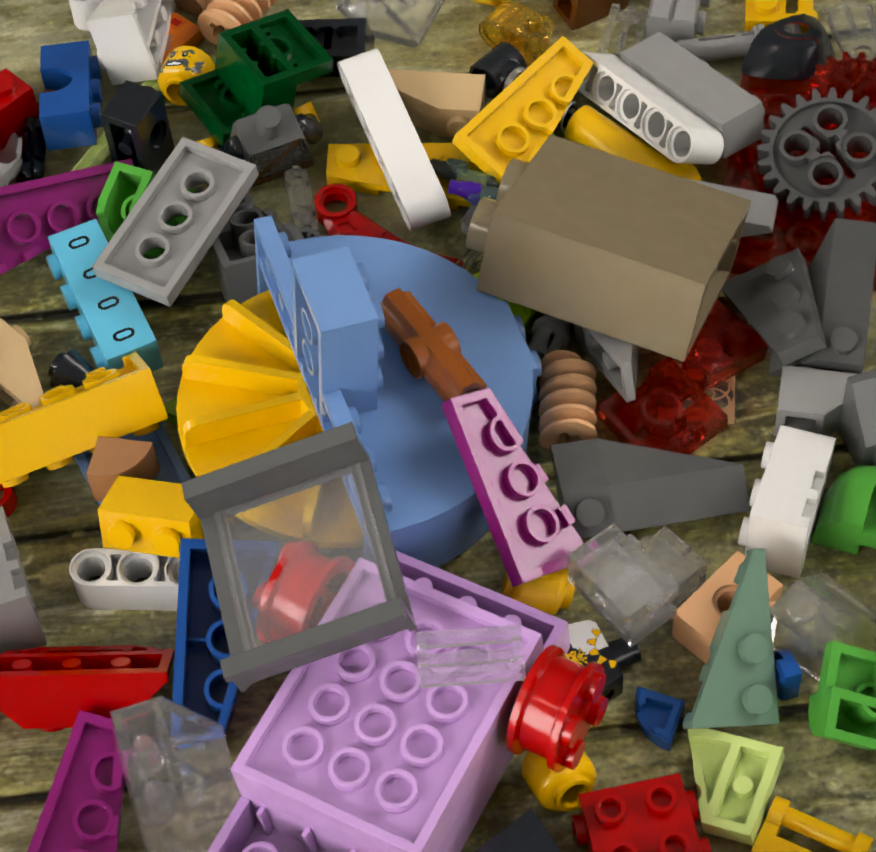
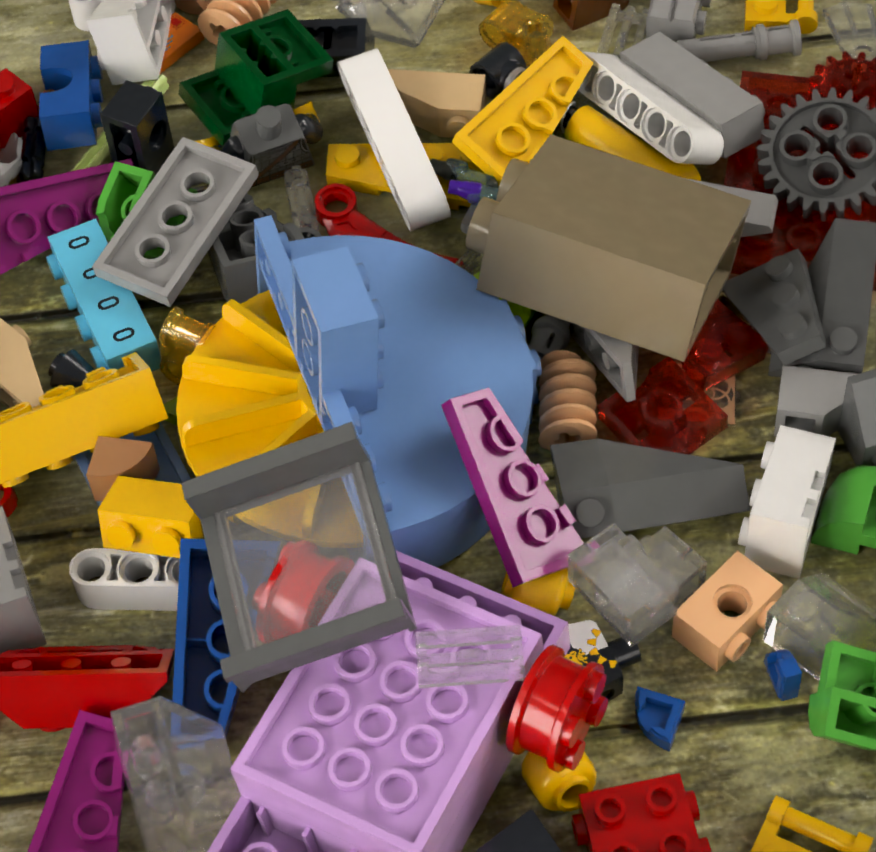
yellow head [157,45,215,106] -> none
dark orange piece [380,288,487,402] -> none
sand green wing [683,548,779,729] -> none
yellowish green wing [687,728,785,846] -> none
black piece [742,14,836,80] -> none
none -> clear yellow piece [159,306,216,385]

